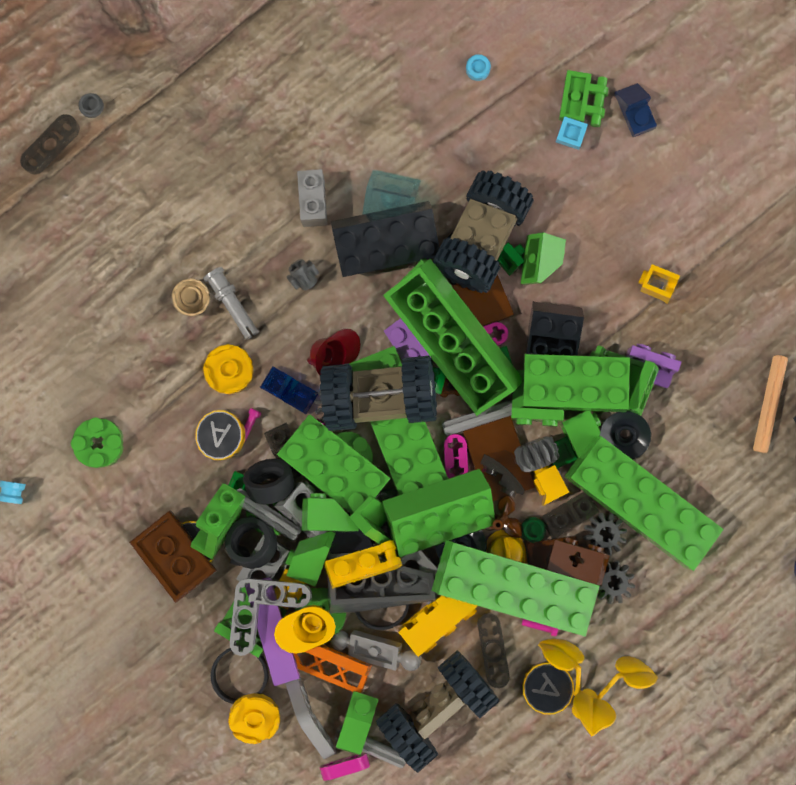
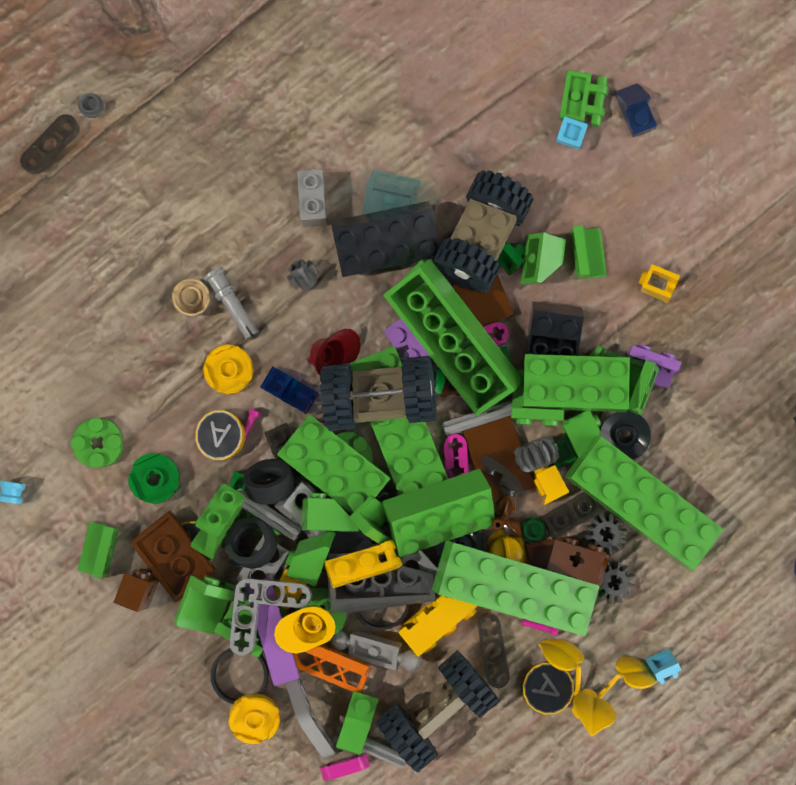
medium azure tile [466,54,491,81] -> none
light nougat axle [753,355,788,453] -> none
none -> bright green panel [78,522,120,579]
none -> reddish brown brick [113,568,159,612]
none -> green plate [128,453,181,504]
none -> bright green bracket [174,575,248,634]
none -> bright green panel [570,225,607,280]
none -> medium azure tile [645,649,681,684]

